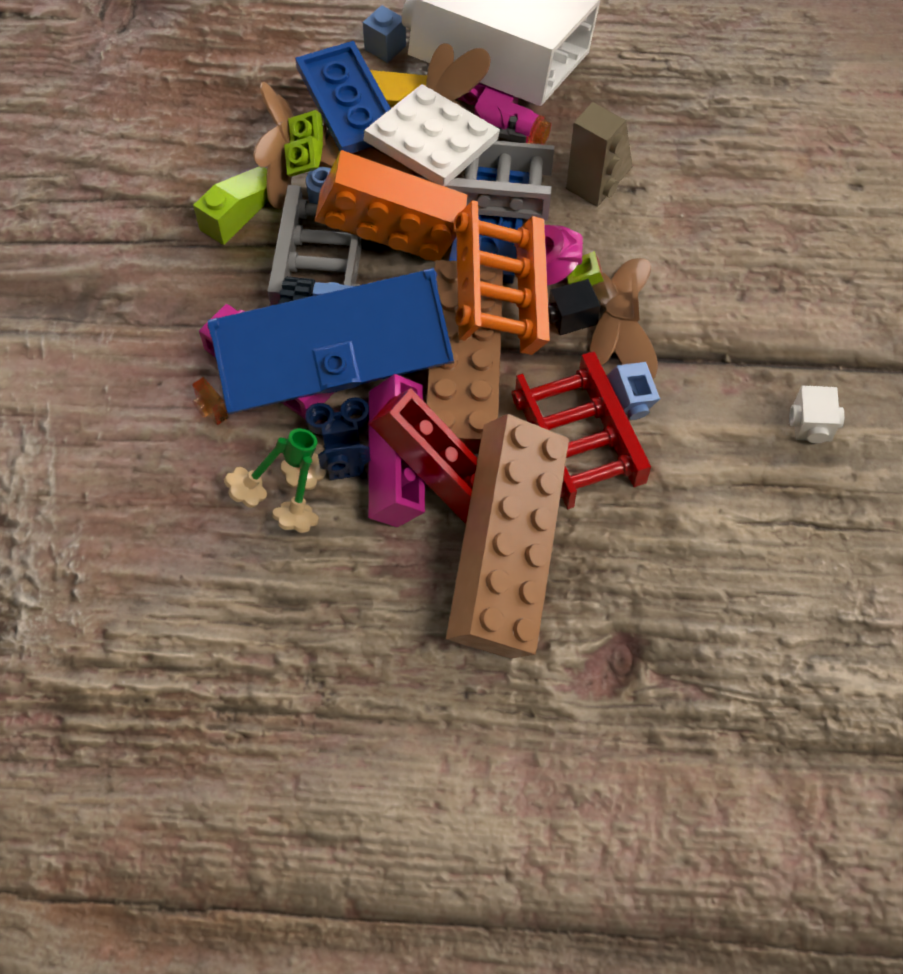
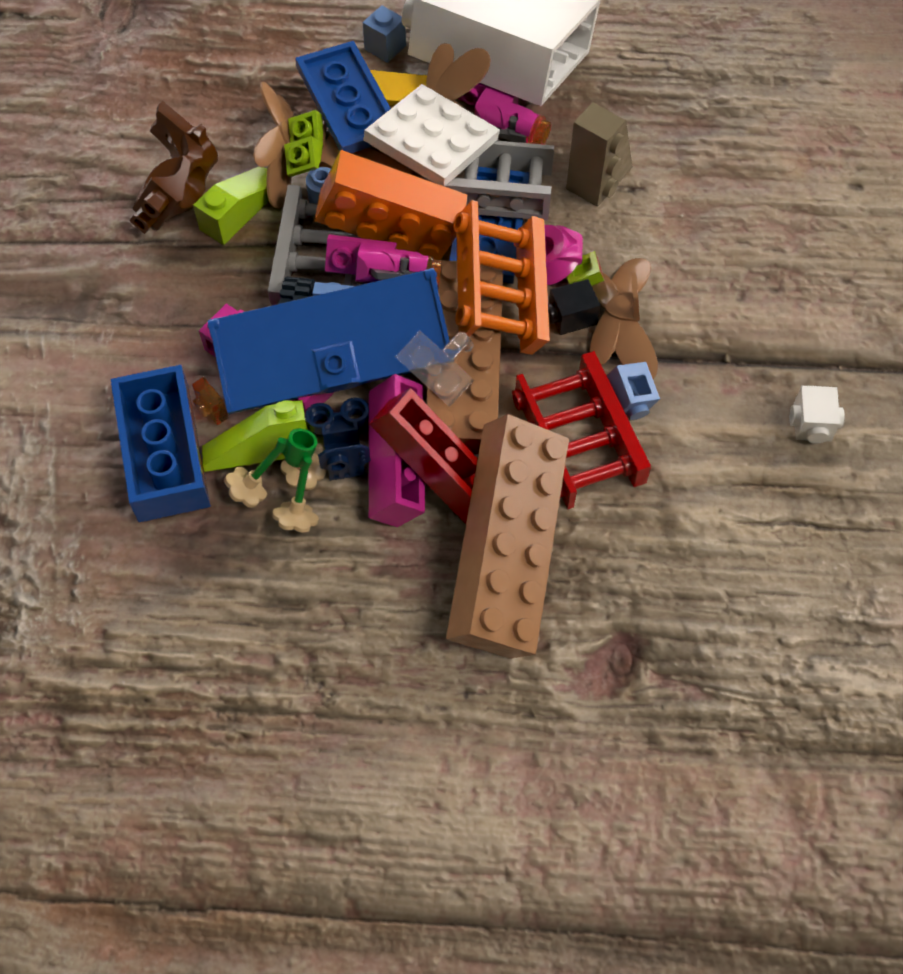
none -> blue brick [110,365,211,522]
none -> reddish brown hips [130,101,218,234]
none -> lime slope [202,400,308,472]
none -> dark pink plate [325,234,442,289]
none -> clear plate [395,330,474,407]

